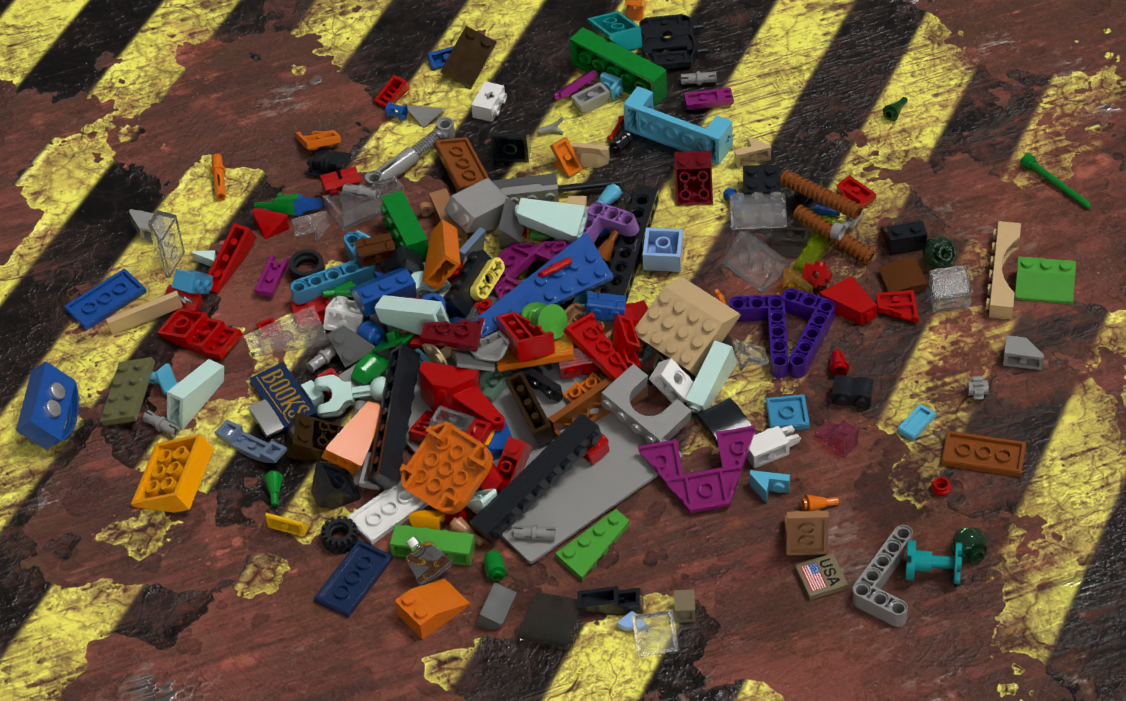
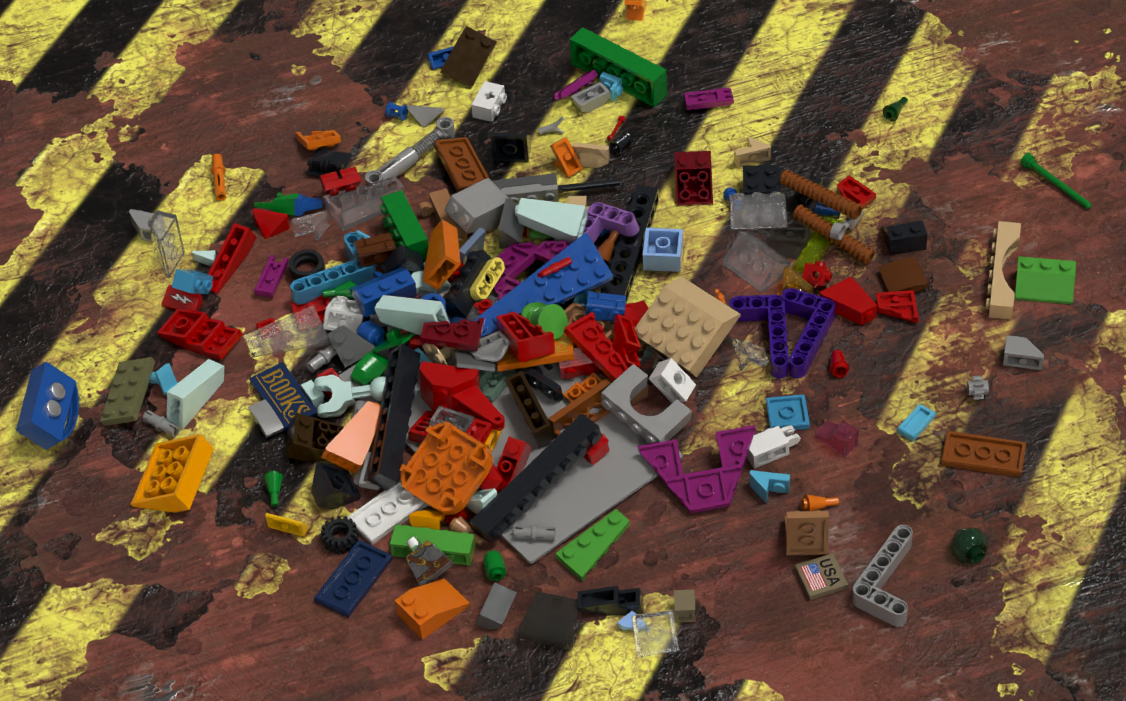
blue tile [64,268,147,331] -> none
tan tile [106,291,183,335] -> none
sand blue slope [215,420,287,463] -> none
light grey pin [342,183,380,201] -> none
red slope [374,75,410,108] -> none
blue slope [487,420,512,460] -> none
teal slope [587,11,642,51] -> none
medium azure cone [595,183,622,205] -> none
medium azure plate [623,86,733,165] -> none
black piece [635,14,708,69] -> none
light grey pin [681,71,717,85] -> none
light aqua slope [685,340,737,413] -> none
black slope [697,398,752,446] -> none
black brick [832,375,873,408] -> none
teal piece [906,540,962,584] -> none
clear green plant [922,235,958,271] -> none
clear slope [927,265,971,312] -> none
red plate [931,477,951,496] -> none

